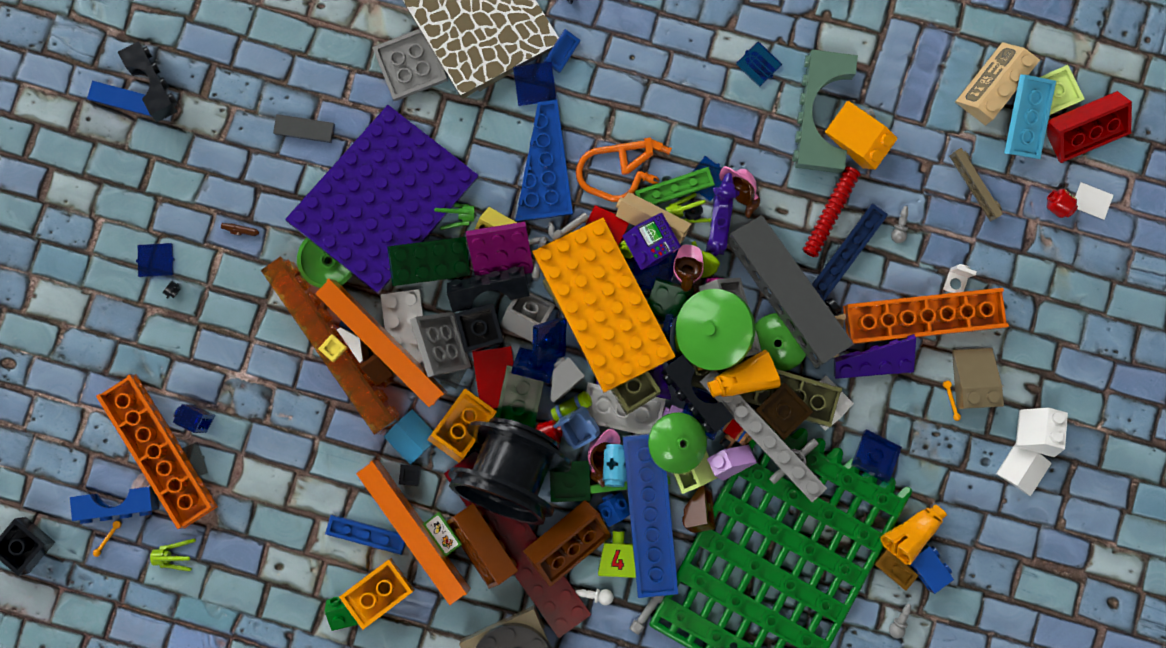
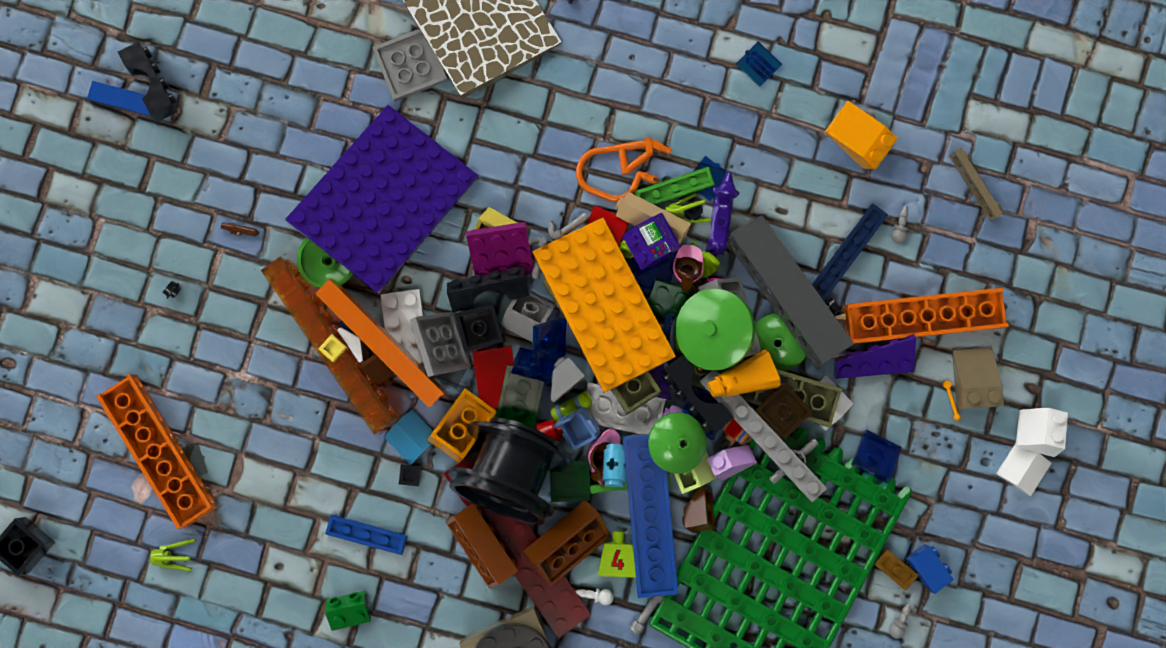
blue arch [70,486,159,524] -> none
light orange hinge [93,521,122,557] -> none
clear blue piece [136,243,175,277] -> none
clear blue brick [173,404,216,433] -> none
dark grey tile [273,114,335,143] -> none
light orange slope [339,558,415,630] -> none
orange tile [356,460,471,605] -> none
dark green plate [387,237,470,286] -> none
tile [423,512,463,557] -> none
bright green plant [434,203,474,230] -> none
clear blue tile [513,61,556,106] -> none
blue wing [515,100,573,222] -> none
blue tile [543,29,581,73] -> none
blue brick [597,492,630,527] -> none
reddish brown hair [719,166,761,219] -> none
sand green arch [792,49,858,174] -> none
red piece [802,167,861,257] -> none
light orange piece [880,505,947,565] -> none
white bracket [943,264,977,293] -> none
tan slope [955,42,1040,126] -> none
medium azure plate [1004,75,1056,159] -> none
yellowish green plate [1040,65,1085,116] -> none
red slope [1047,91,1132,163] -> none
red head [1047,189,1078,218] -> none
white sticker [1075,182,1113,220] -> none

